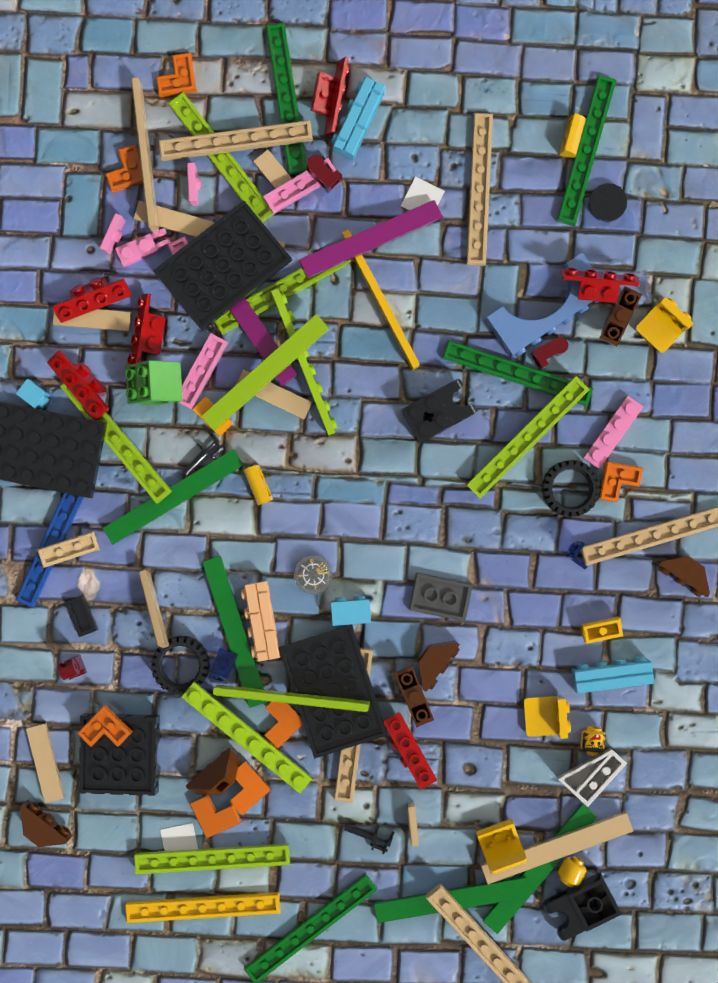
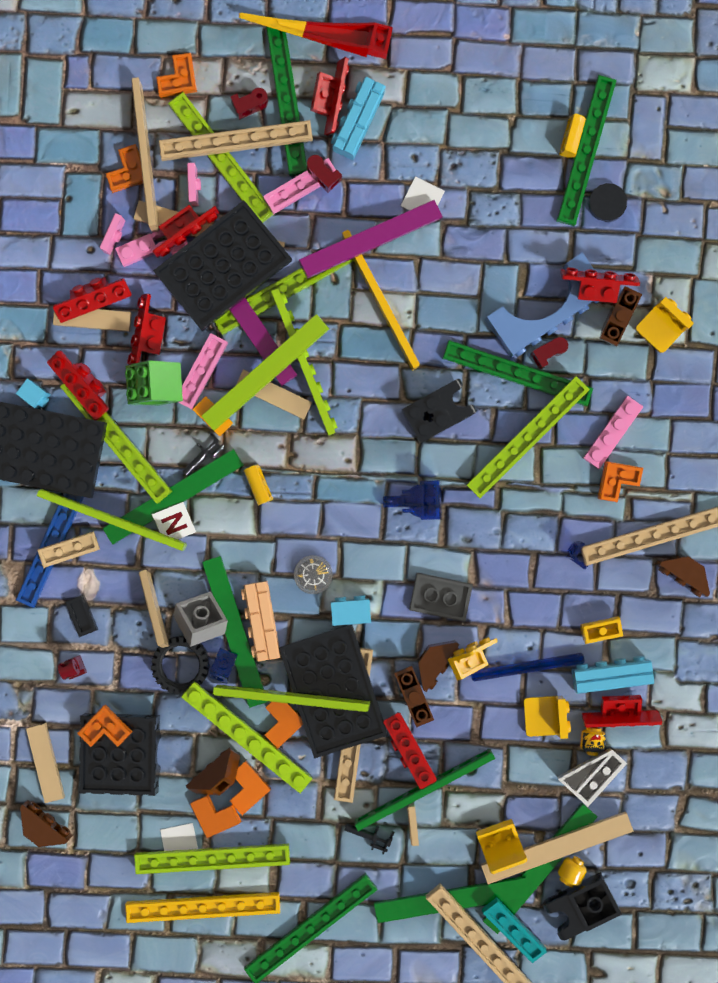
tan tile [253,150,292,189] -> none
tan tile [466,113,493,266] -> none
black tyre [541,460,601,517] -> none
none -> lime tile [37,489,187,551]
none -> red bracket [152,204,219,258]
none -> white sticker [152,502,196,539]
none -> light grey slope [174,591,228,647]
none -> dark red leg [230,88,268,120]
none -> red plate [239,13,393,59]
none -> green tile [355,749,496,831]
none -> clear blue brick [383,480,442,520]
none -> yellow bracket [448,637,498,681]
none -> clear blue axle [471,653,585,682]
none -> teal plate [482,897,547,963]
none -> red bracket [582,695,663,728]

